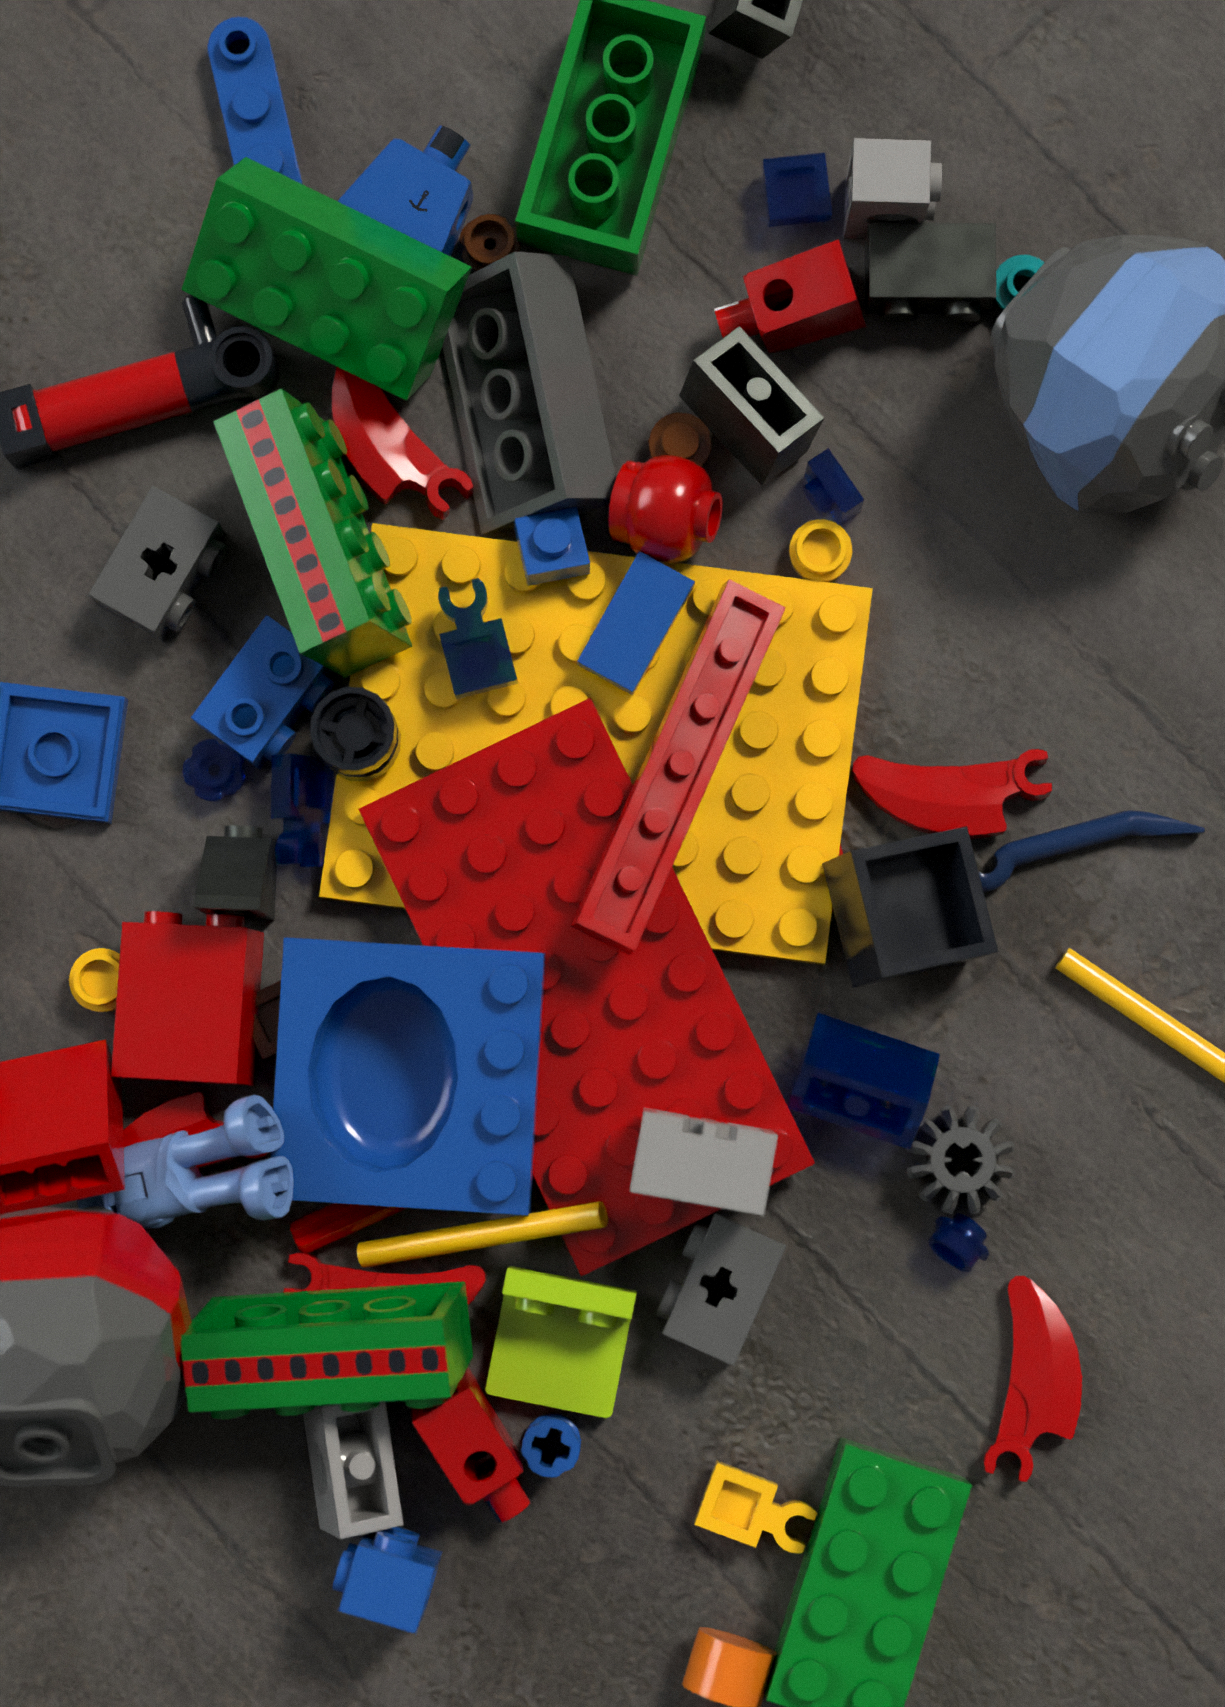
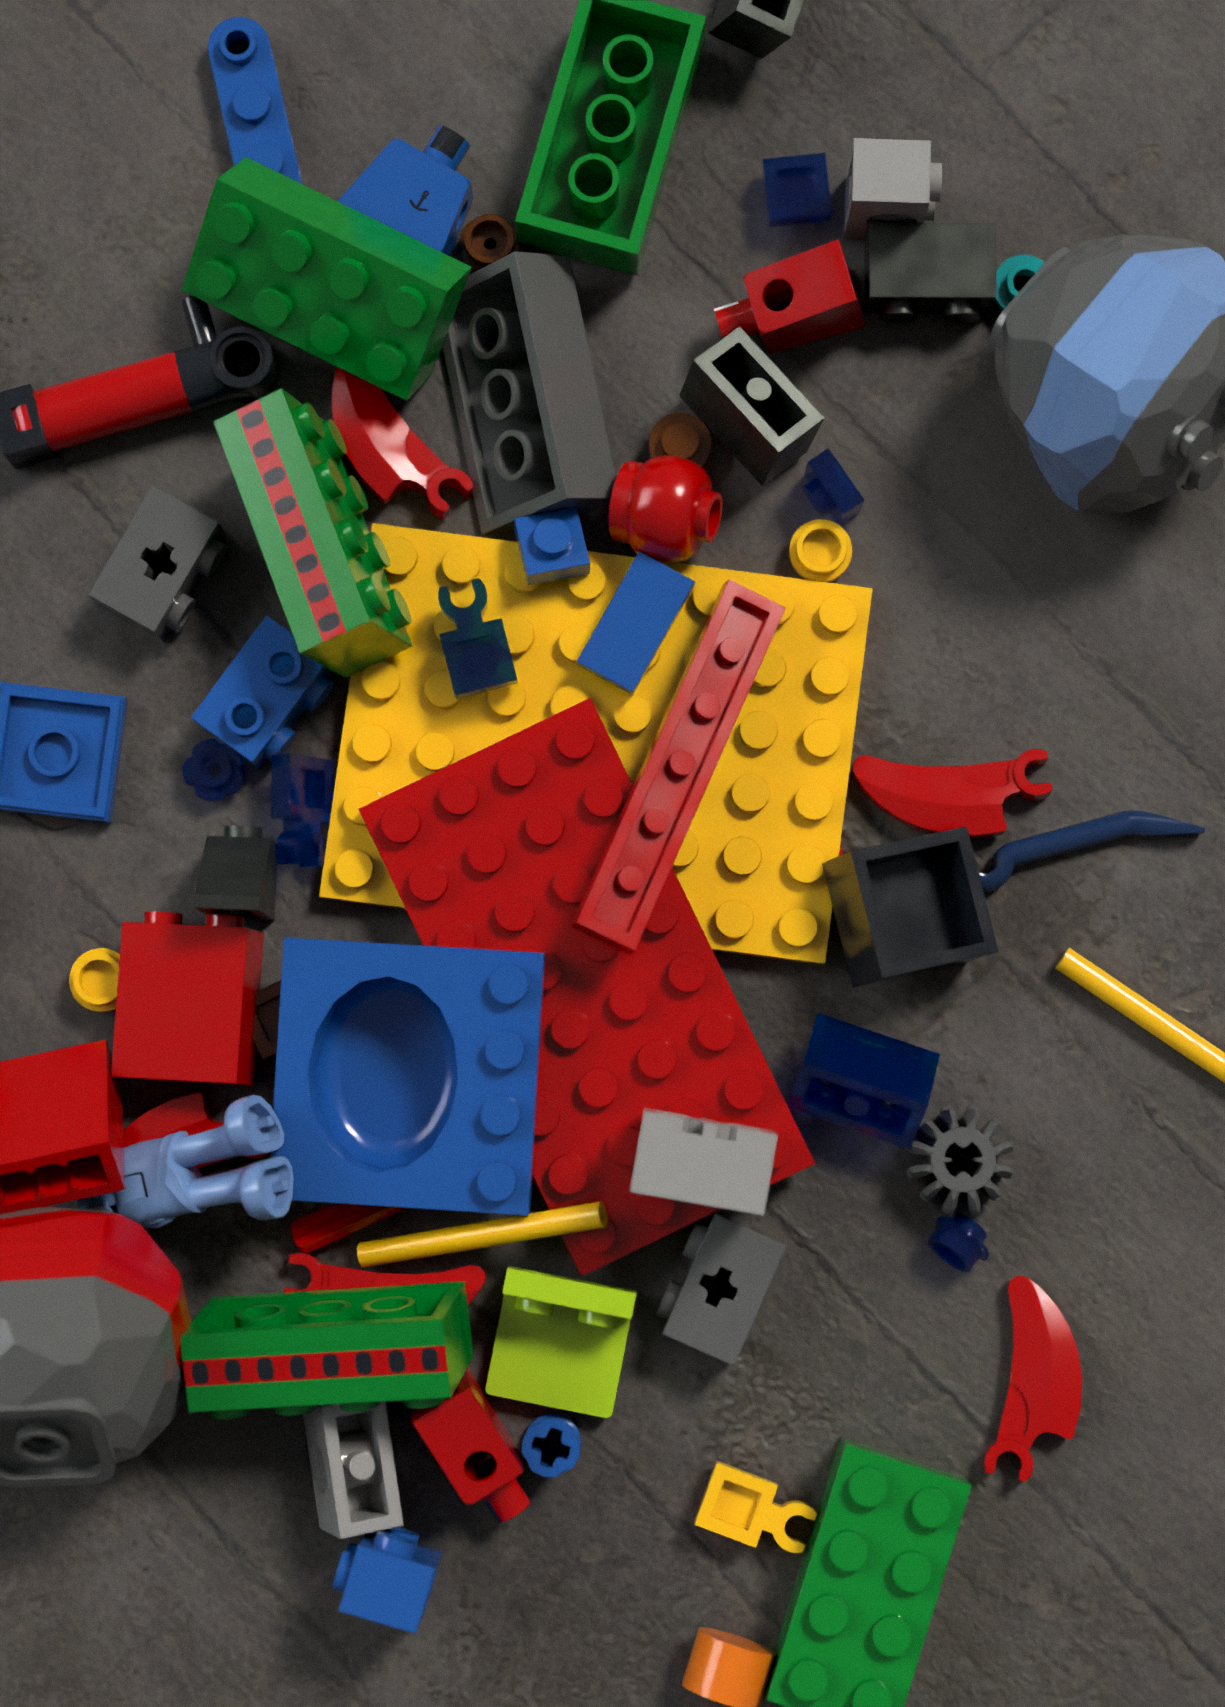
black wheel [310,687,401,781] -> none

